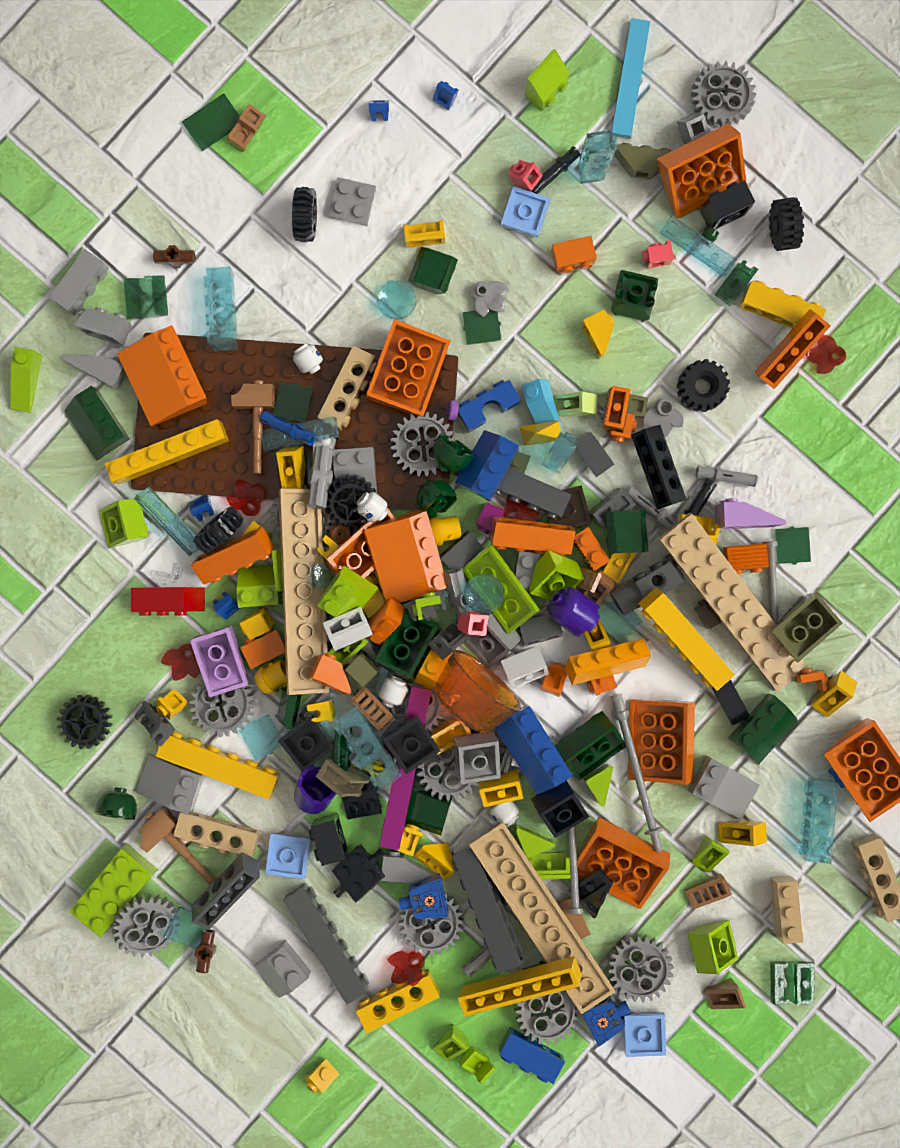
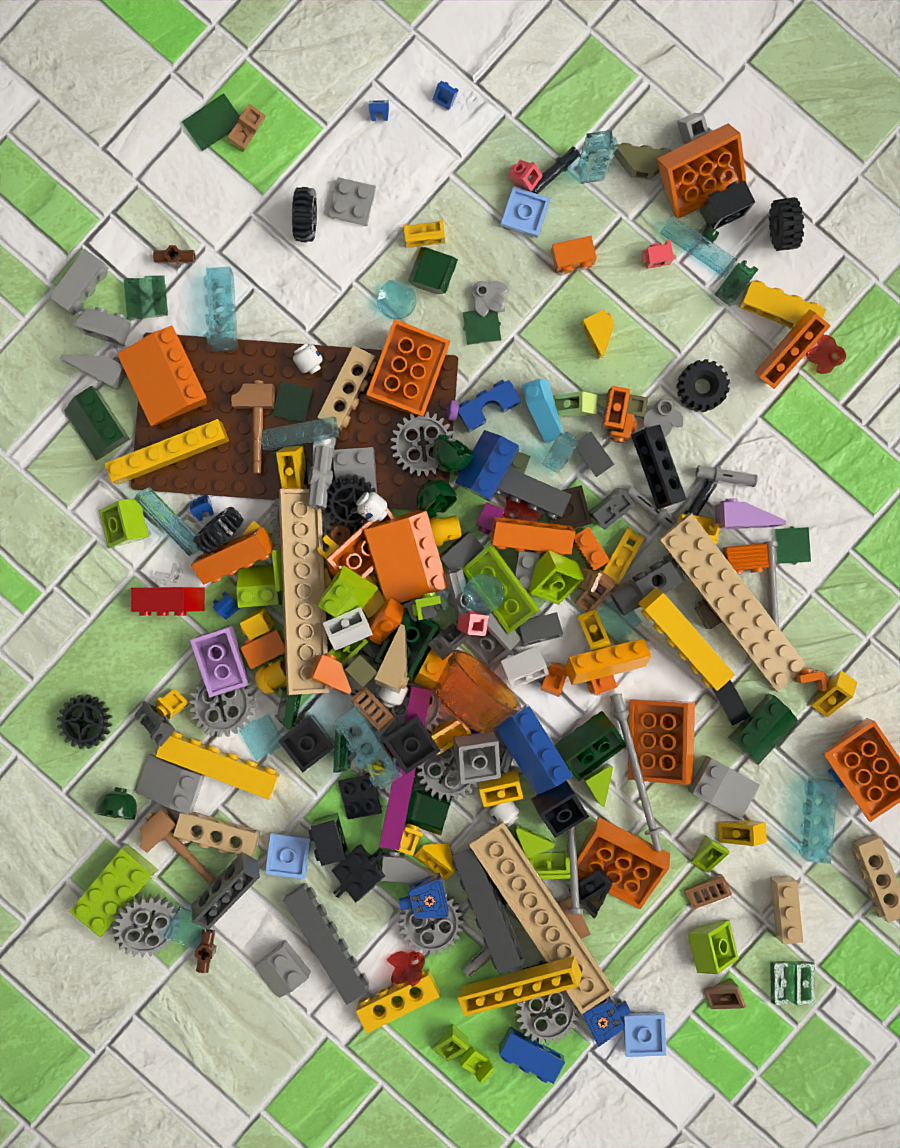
lime slope [10,347,42,413] -> none
clear red plate [161,644,200,681] -> none
clear red plate [226,479,264,516] -> none
blue pin [260,411,316,446] -> none
dark purple cylinder [294,765,336,814] -> none
yellow bracket [304,1059,339,1093] -> none
yellow hinge [306,698,336,722] -> none
clear light blue tile [311,564,336,588] -> none
dark tan piece [316,759,371,797] -> none
yellow slope [520,420,563,446] -> none
lime slope [524,49,570,111] -> none
dark purple cylinder [549,587,600,637] -> none
dark green slope [605,510,649,553] -> none
light grey gear [607,934,674,1003] -> none
medium azure tile [611,18,650,139] -> none
dark green slope [611,270,658,322] -> none
light grey gear [691,61,757,127] -> none
olive slope [771,592,843,662] -> none
none -> tan slope [375,624,409,694]

